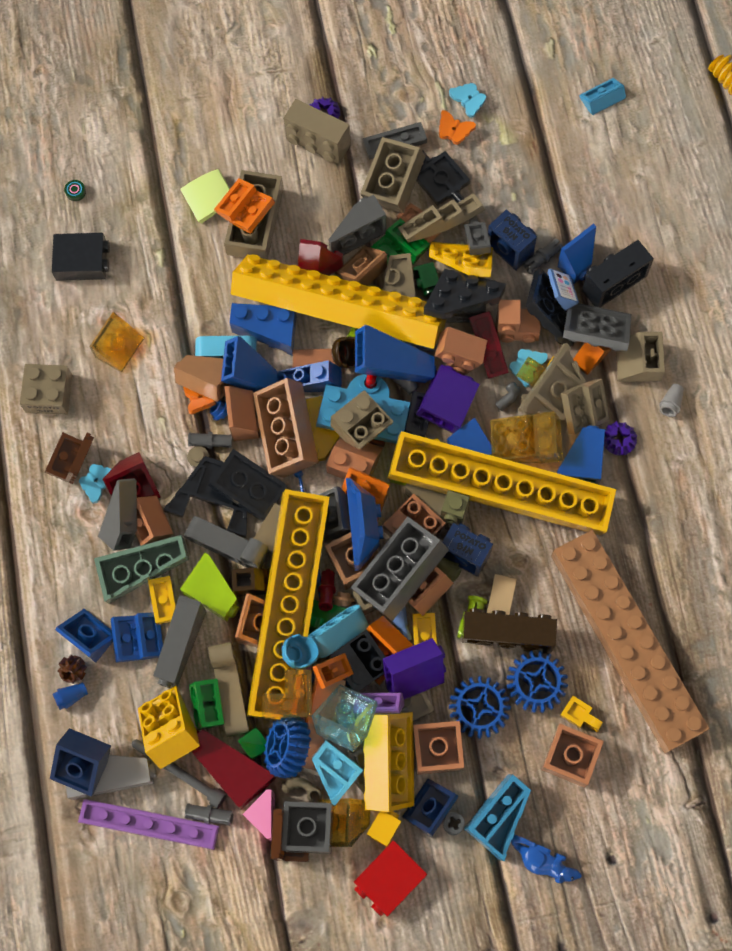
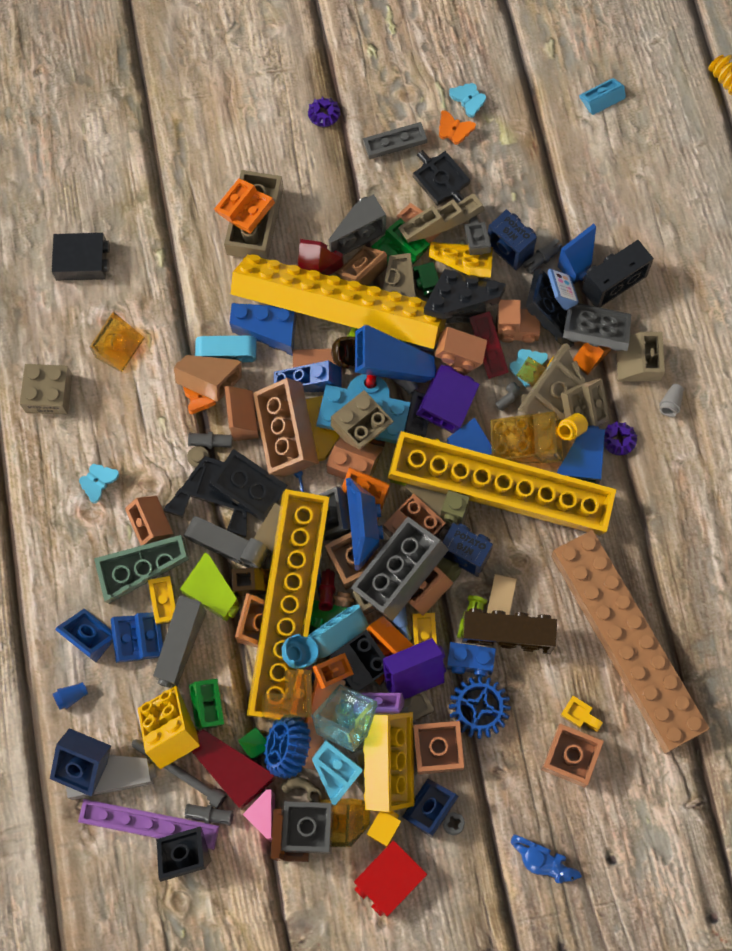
reddish brown plate [44,432,94,485] -> none
reddish brown gear [58,655,87,684] -> none
dark green tile [64,180,86,201] -> none
dark grey slope [98,478,137,551] -> none
dark red slope [103,452,161,499] -> none
yellowish green slope [181,169,230,223] -> none
dark tan beam [208,642,250,737] -> none
blue plate [209,400,227,421] -> none
blue slope [221,336,277,393] -> none
dark tan brick [283,99,351,164] -> none
dark tan brick [360,137,425,213] -> none
dark azure wedge [463,774,531,861] -> none
blue gear [506,651,568,713] -> none
none -> black slope [156,826,212,882]
none -> blue brick [447,642,496,677]
none -> yellow brick [557,413,588,440]

